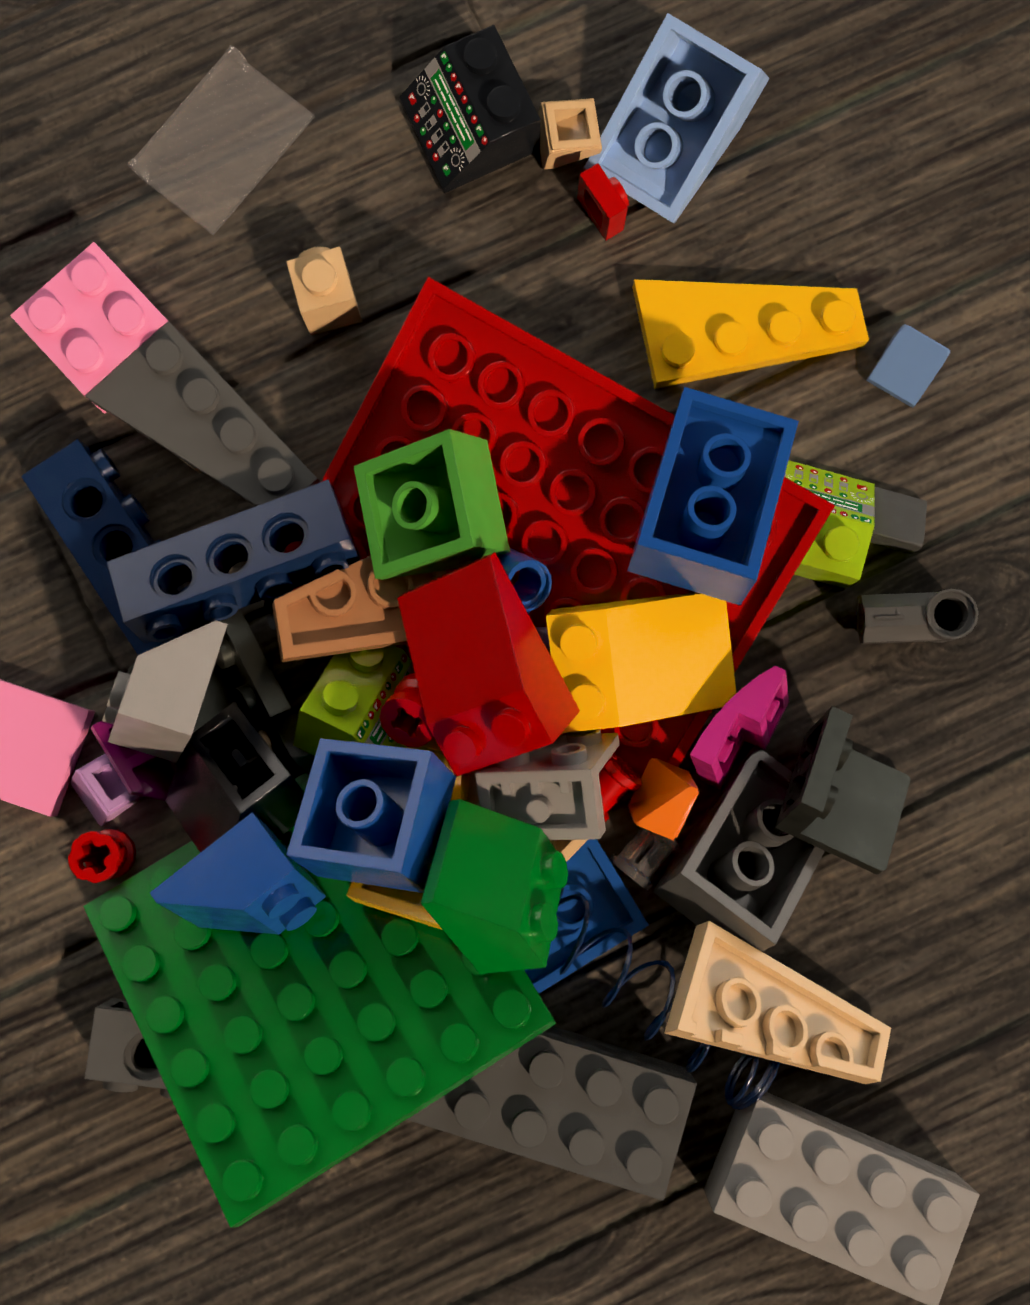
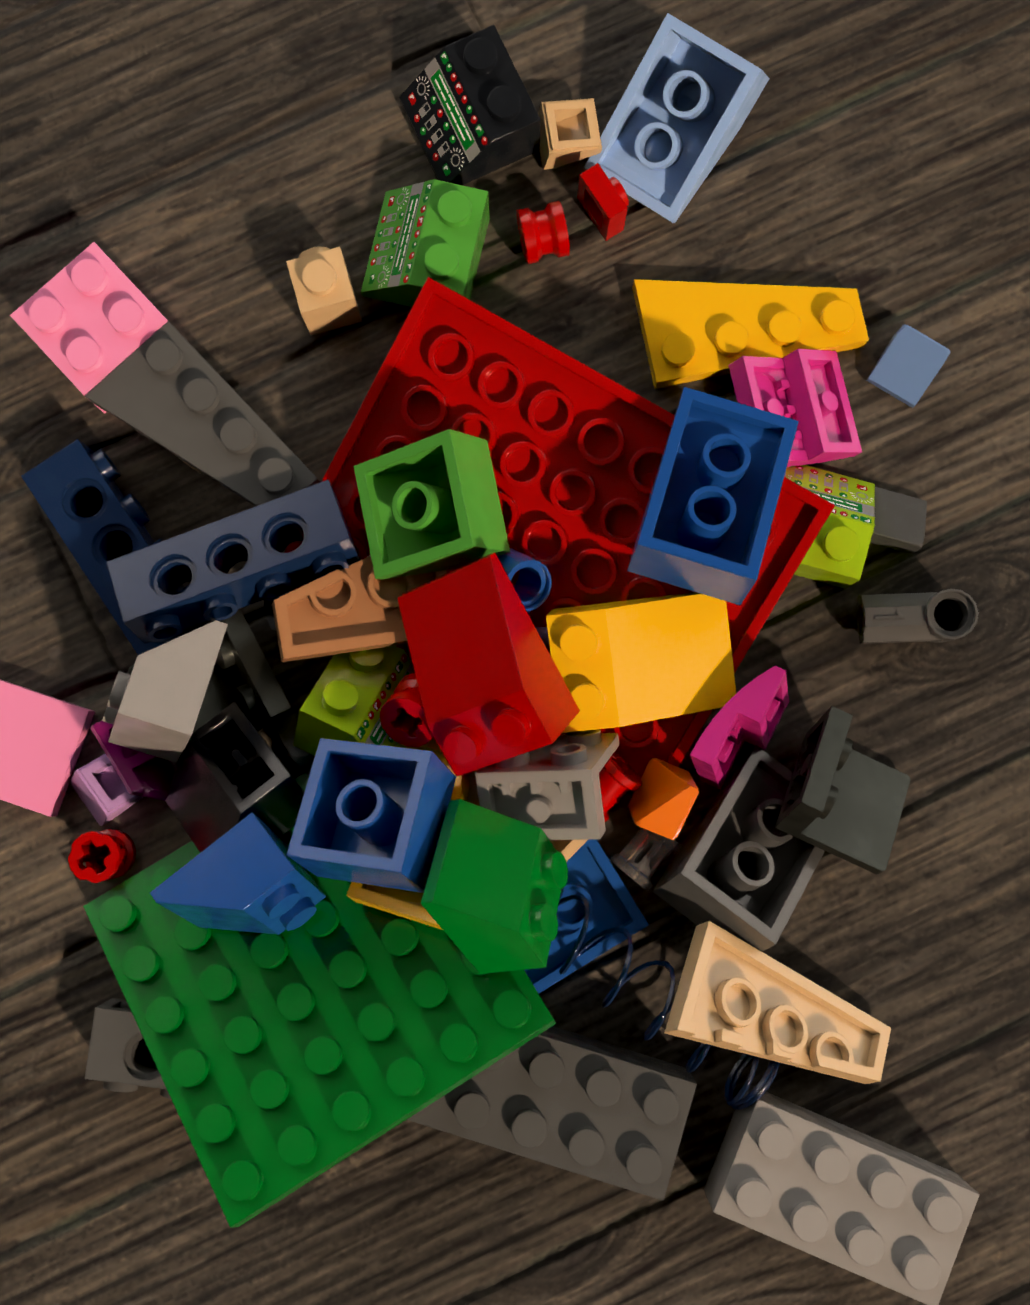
clear piece [127,45,315,235] -> none
none -> bright green slope [361,179,490,307]
none -> red wheel [516,201,570,264]
none -> dark pink slope [728,349,862,467]

